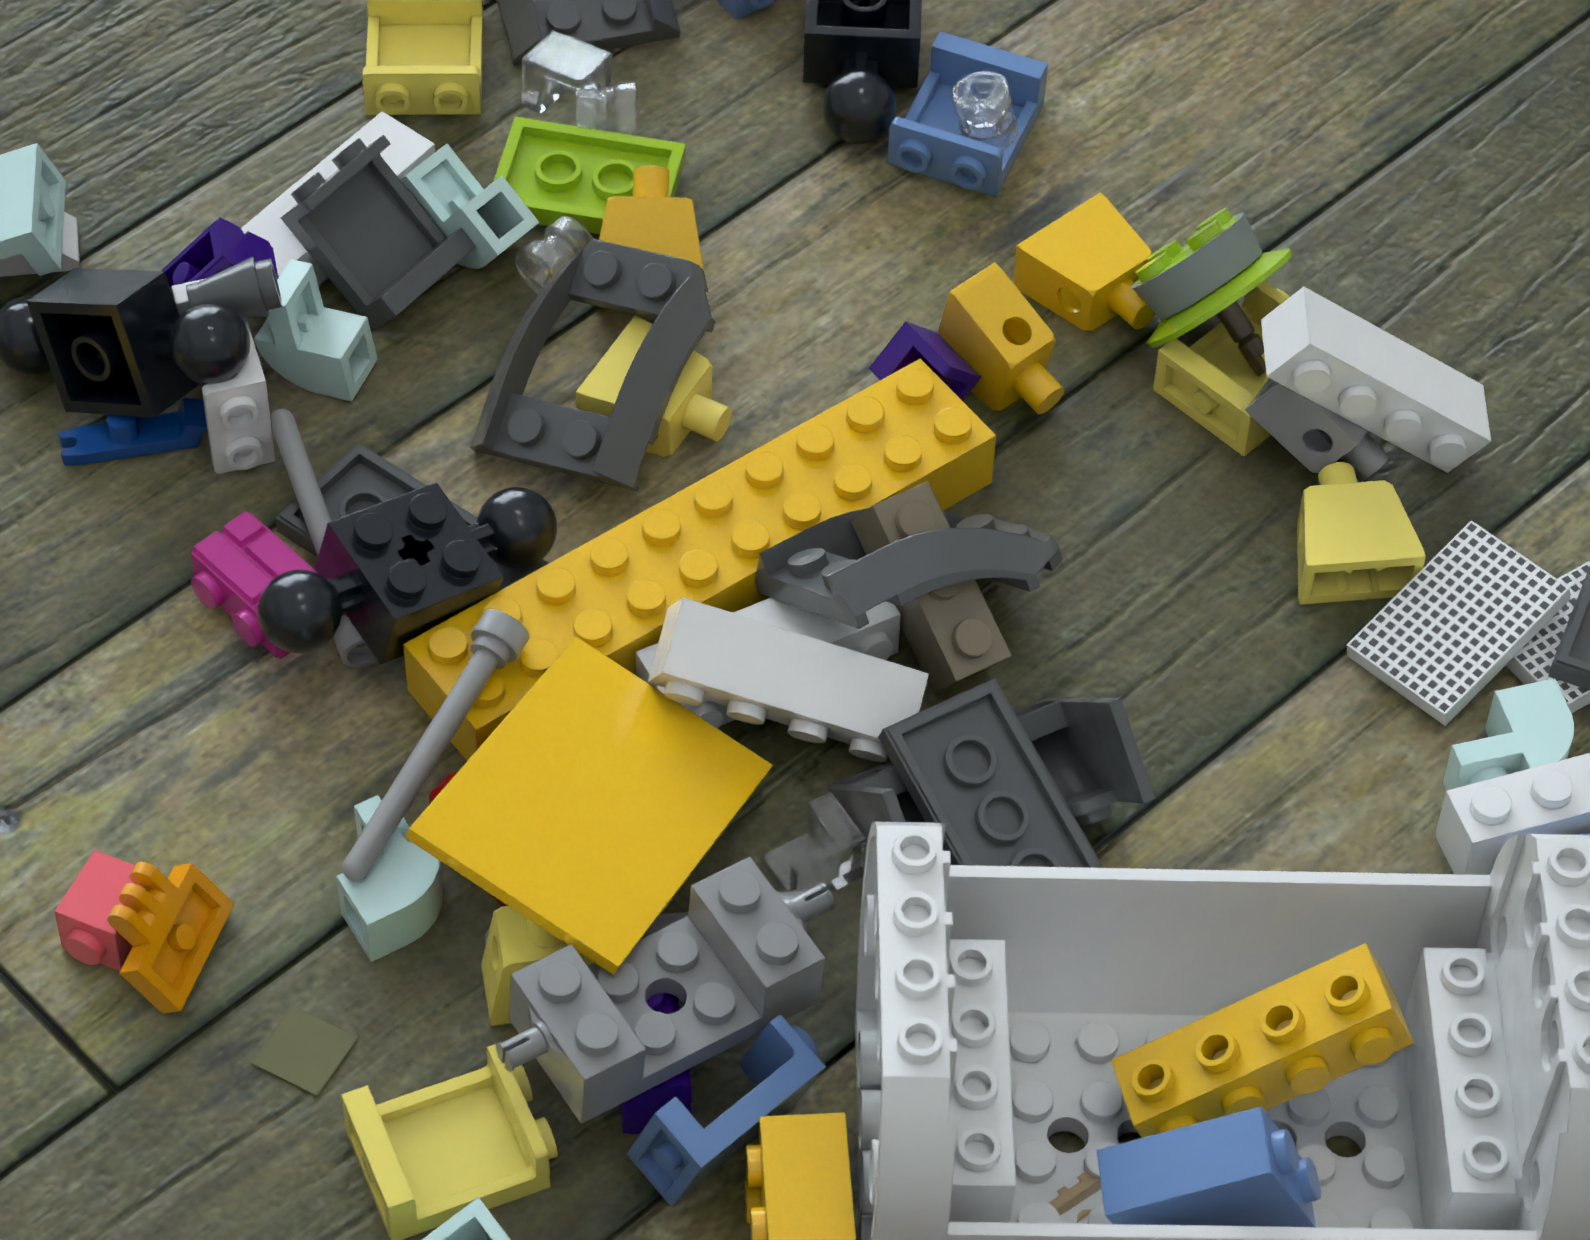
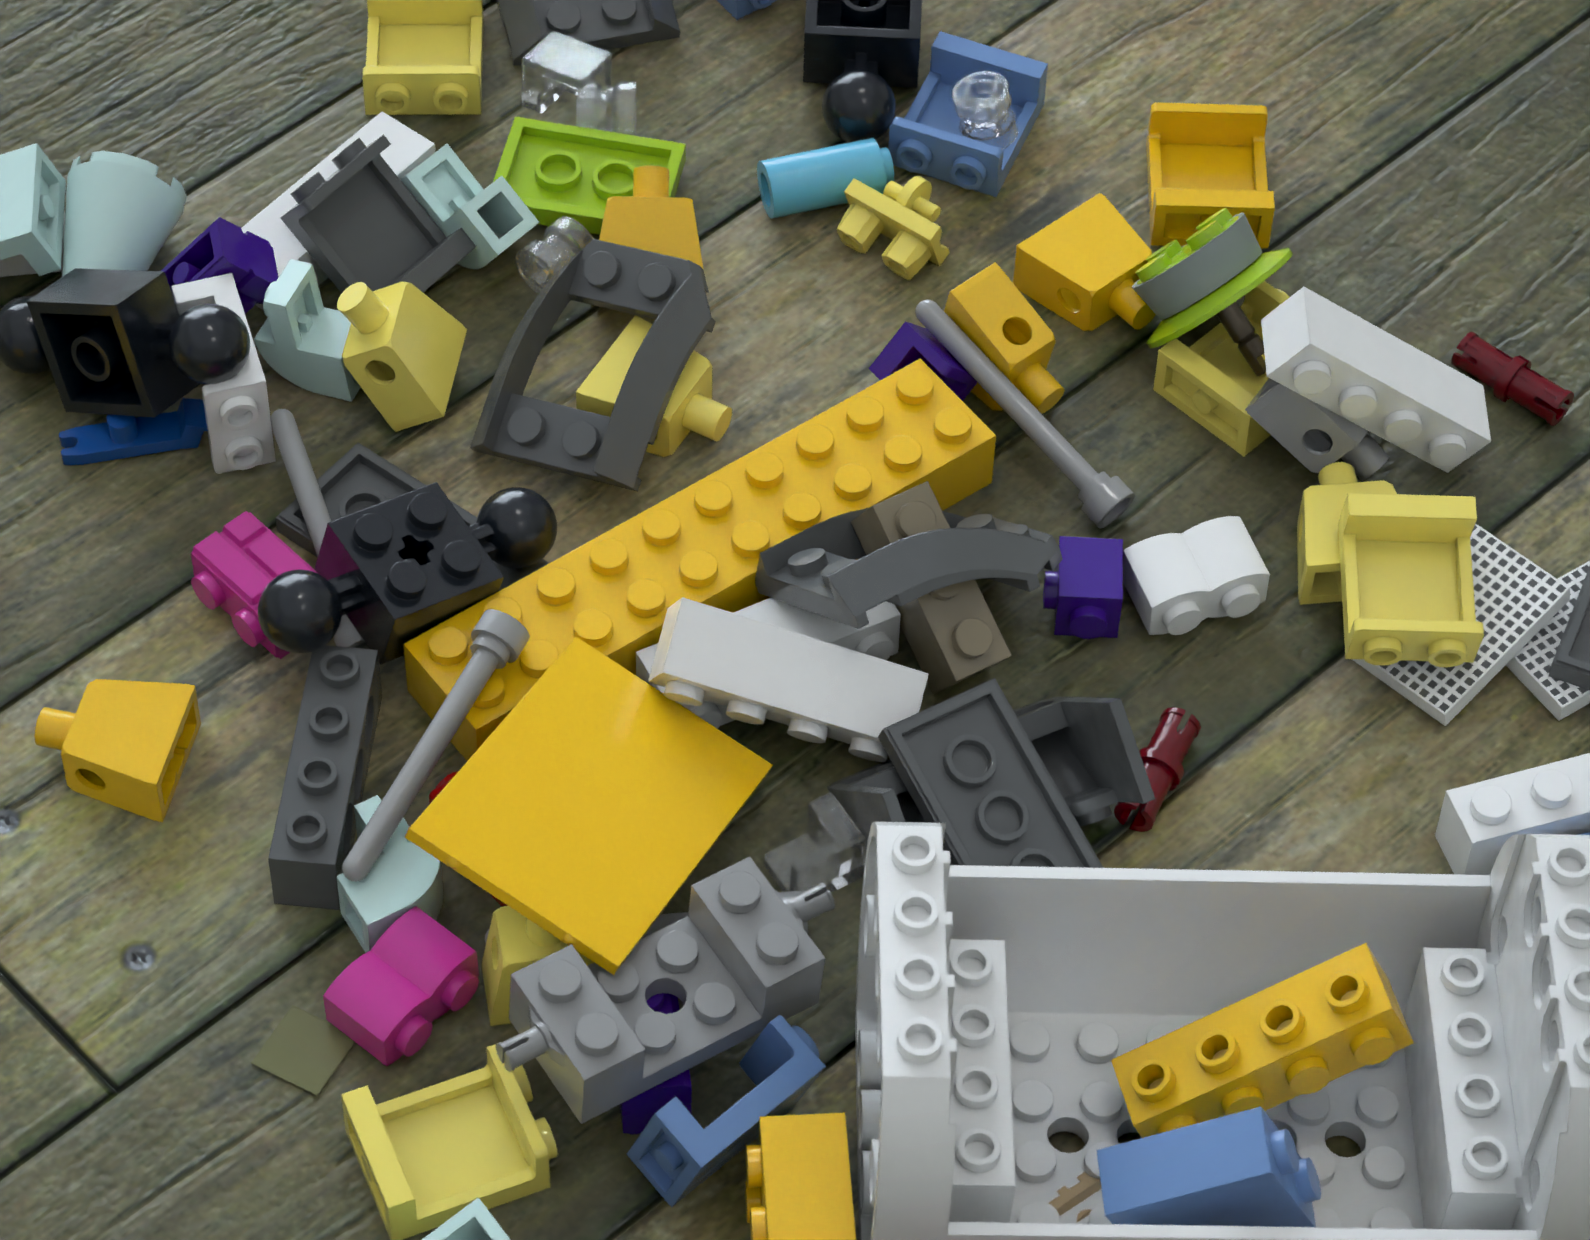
coral brick [54,850,135,971] -> none
light orange hinge [107,862,234,1014] -> none
dark grey cone [186,256,283,318] -> none
light aqua brick [1443,678,1574,790] -> none
none -> yellow torso [35,679,201,822]
none -> light aqua cone [62,151,187,277]
none -> dark grey brick [268,645,382,910]
none -> dark pink brick [323,906,479,1066]
none -> light yellow torso [337,281,467,432]
none -> medium azure brick [757,138,894,219]
none -> light yellow hips [837,176,950,281]
none -> light grey piece [915,299,1135,529]
none -> dark purple brick [1043,536,1123,639]
none -> dark red pin [1114,707,1201,832]
none -> white brick [1123,516,1270,635]
none -> yellow panel [1146,102,1275,249]
none -> light yellow panel [1338,493,1484,667]
none -> dark red pin [1451,332,1574,426]

